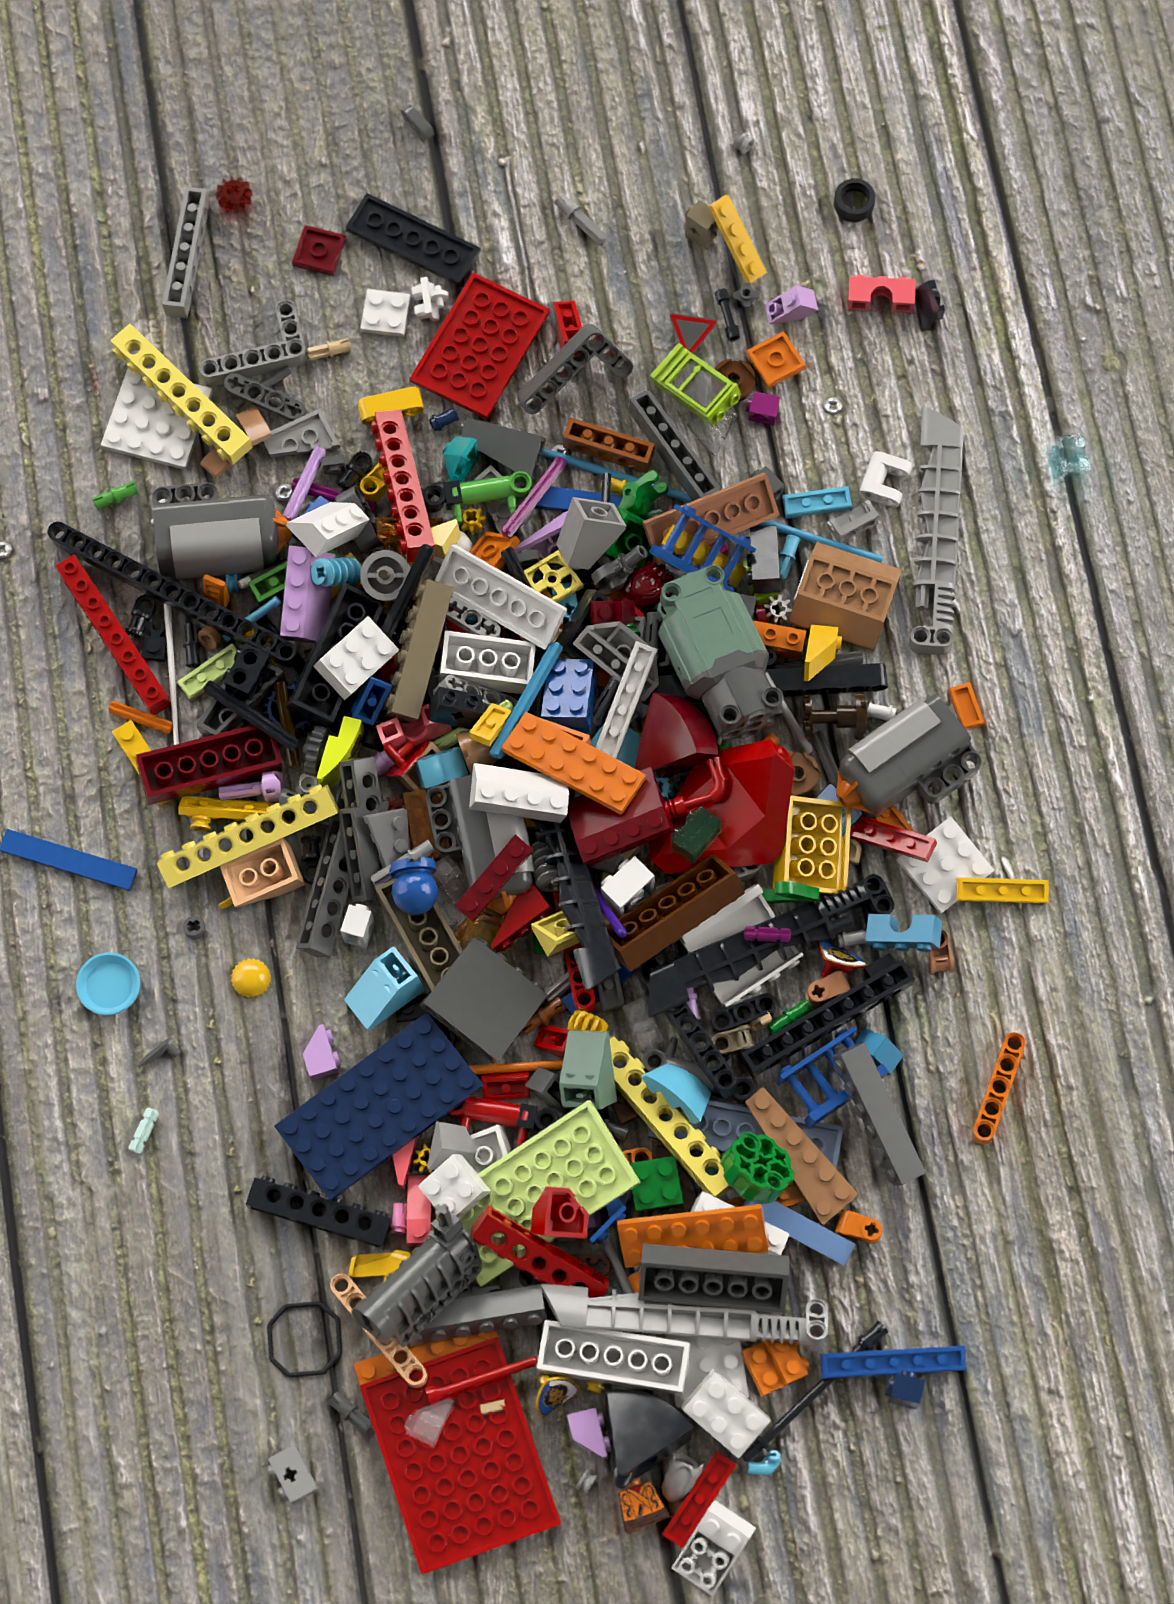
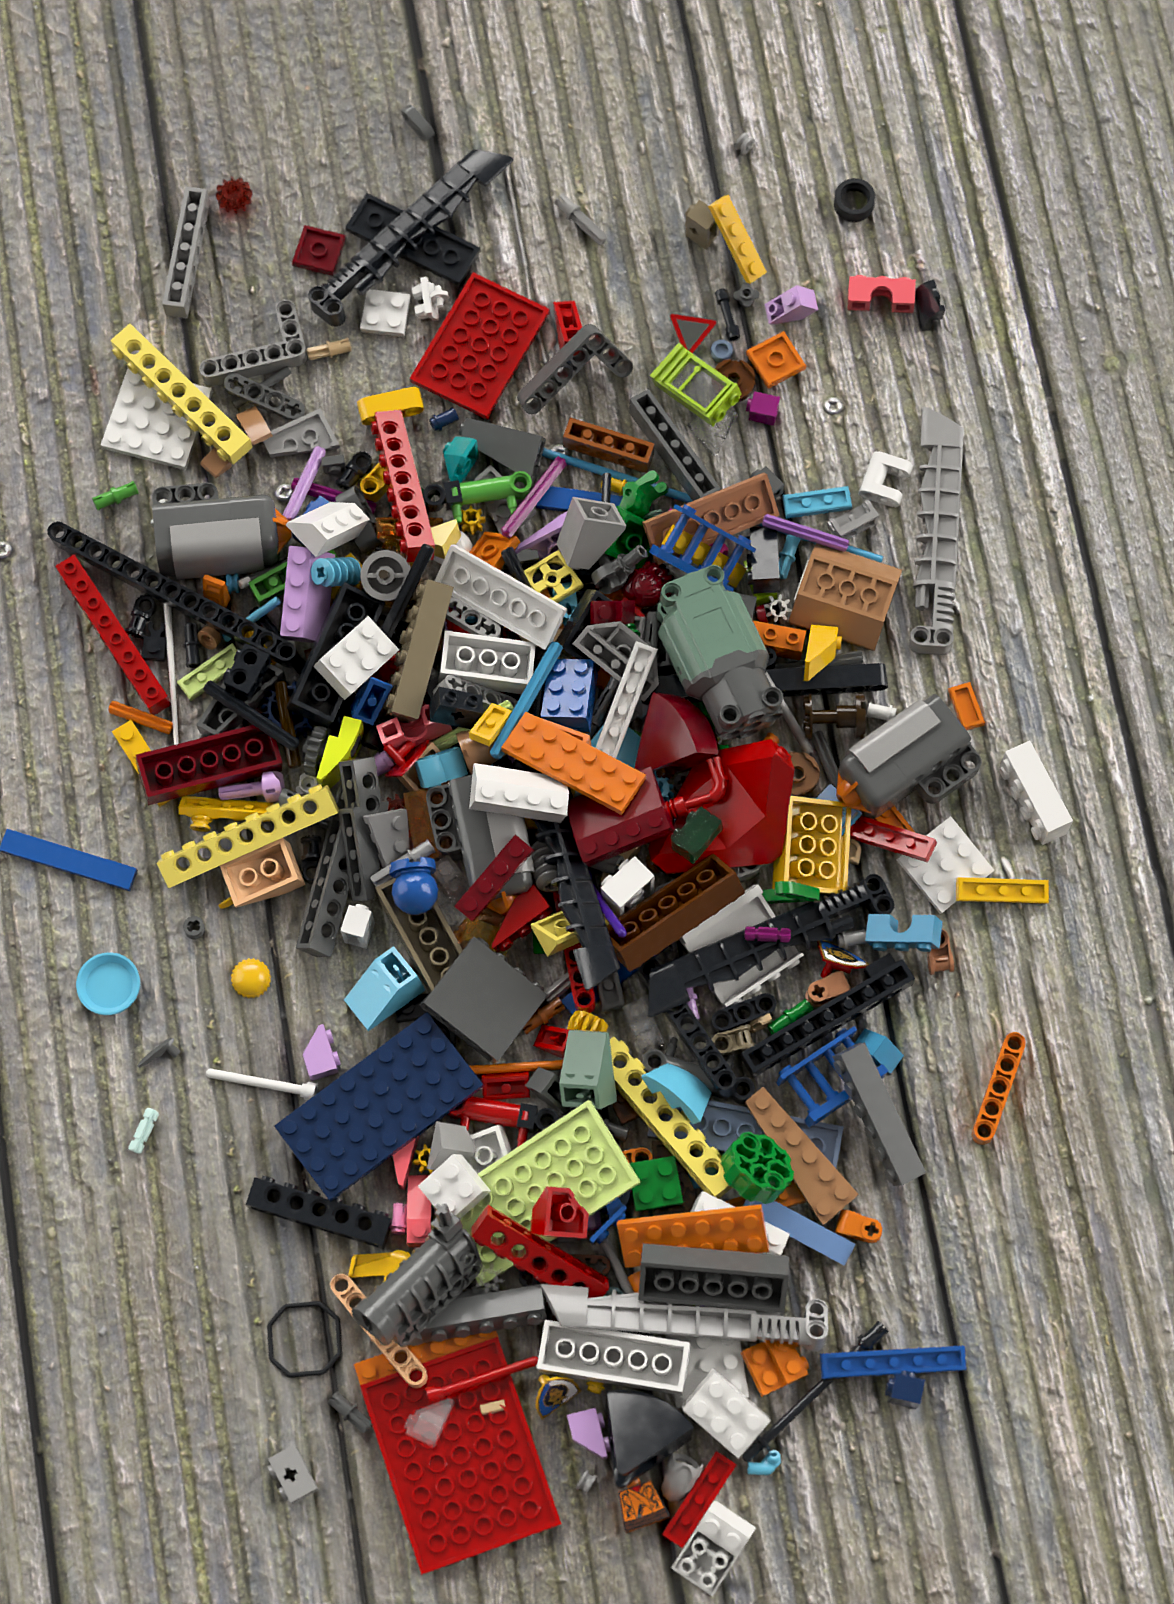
clear light blue cylinder [1051,434,1091,477] -> none
none -> white piece [206,1069,318,1101]
none -> black piece [308,150,514,327]
none -> clear gear [474,1263,504,1293]
none -> sand blue tile [711,340,733,363]
none -> medium lavender axle [762,514,849,552]
none -> white brick [999,741,1073,845]

